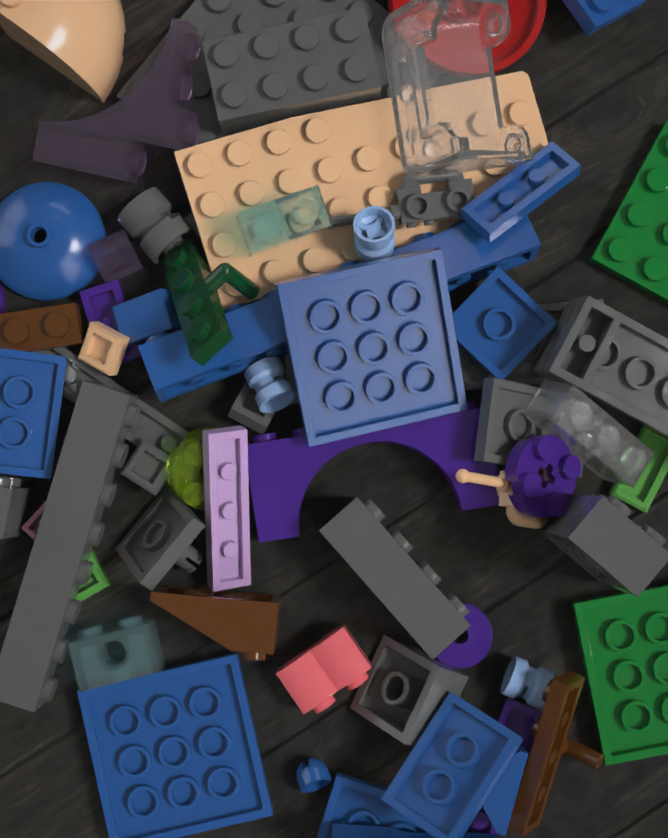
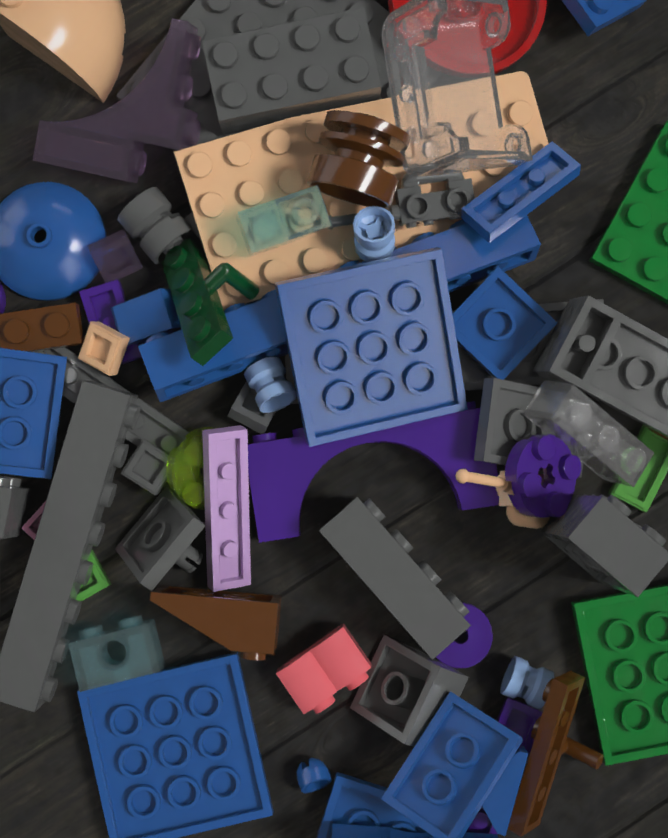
none -> reddish brown wheel [307,110,411,209]

